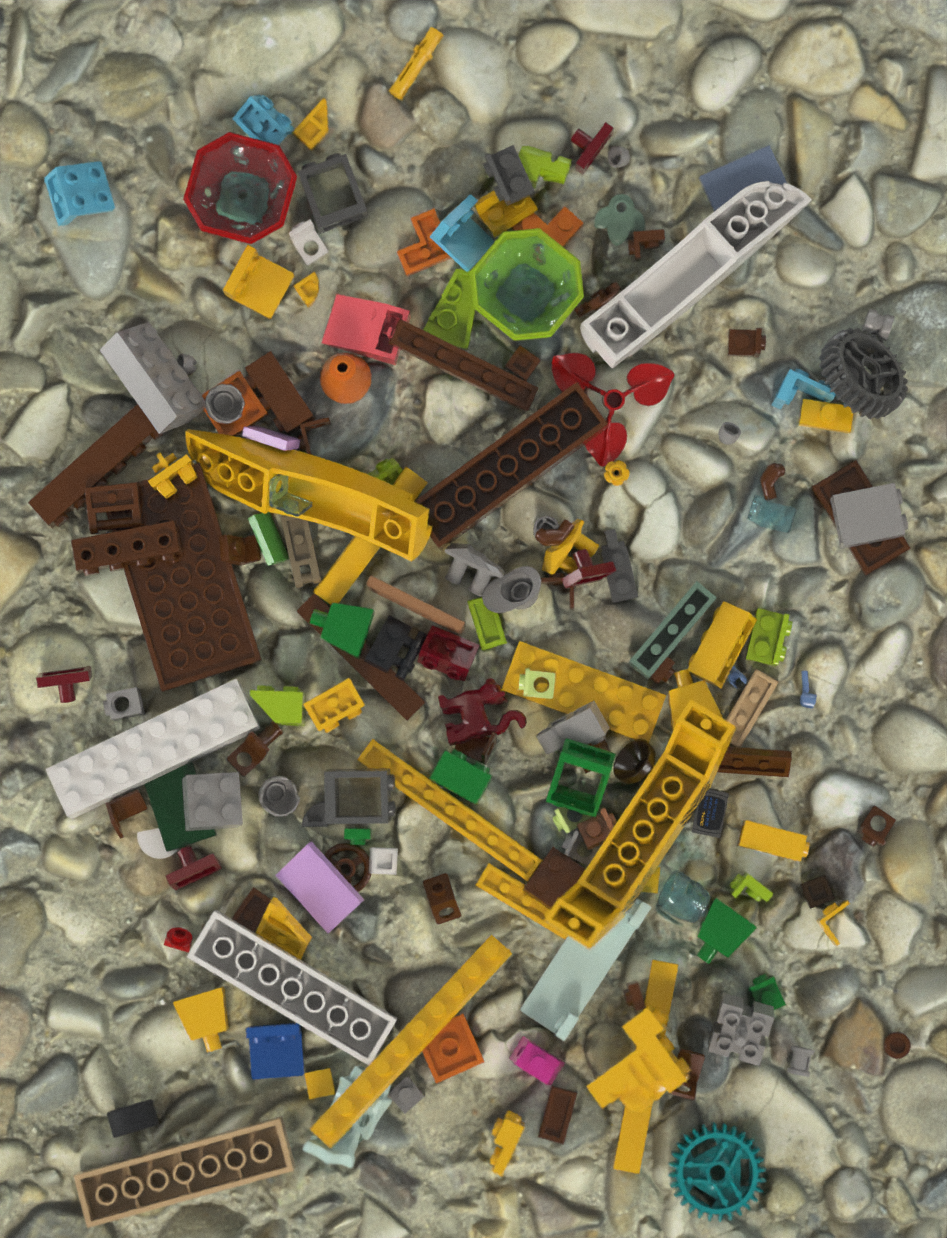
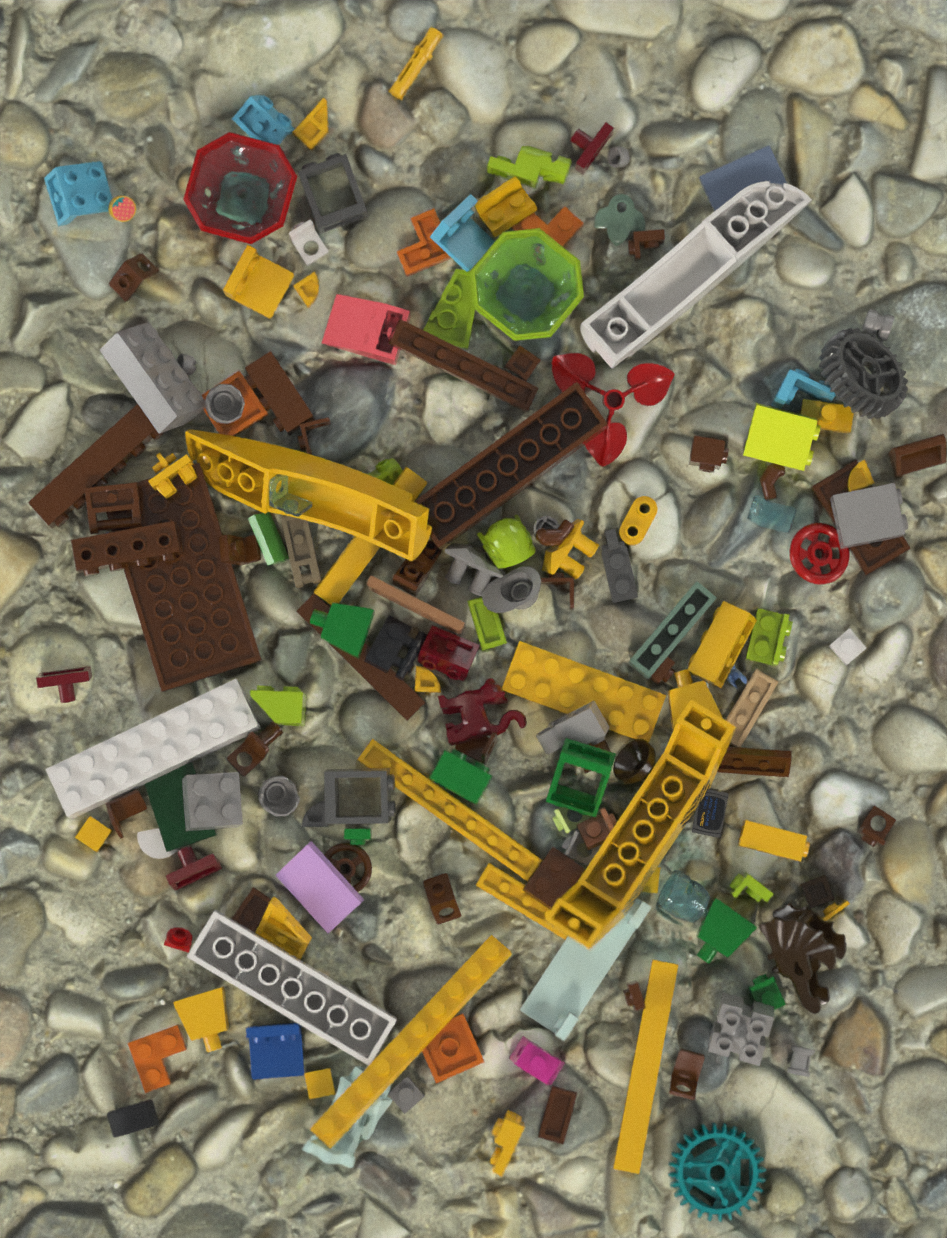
tan brick [74,1116,296,1228] -> none
light grey brick [103,687,145,721] -> none
lavender tile [242,425,300,451] -> none
yellow bracket [303,678,365,733] -> none
orange cone [320,352,371,404] -> none
white tile [369,847,398,875] -> none
dark grey bracket [483,145,535,206] -> none
yellowish green bracket [519,668,555,699] -> none
dark red tile [562,549,617,588] -> none
reddish brown dish [574,281,621,317] -> none
yellow brick [586,1006,691,1114] -> none
yellow plate [604,460,630,486] -> none
light grey hinge [718,422,741,445] -> none
reddish brown bracket [728,328,766,358] -> none
medium blue hand [800,671,817,709] -> none
reddish brown tile [883,1032,911,1059] -> none
none -> yellow tile [75,816,112,852]
none -> tile [108,195,136,222]
none -> reddish brown bracket [109,253,159,302]
none -> orange plate [128,1025,187,1093]
none -> reddish brown slope [393,540,443,597]
none -> yellow tile [415,666,441,693]
none -> lime helmet [477,514,536,569]
none -> yellow plate [619,496,657,546]
none -> reddish brown brick [689,436,729,473]
none -> neon yellow brick [743,403,821,471]
none -> dark brown animal [758,903,847,1014]
none -> red plate [789,523,850,585]
none -> white plate [829,628,866,666]
none -> yellow tile [848,460,875,492]
none -> reddish brown tile [888,434,946,478]

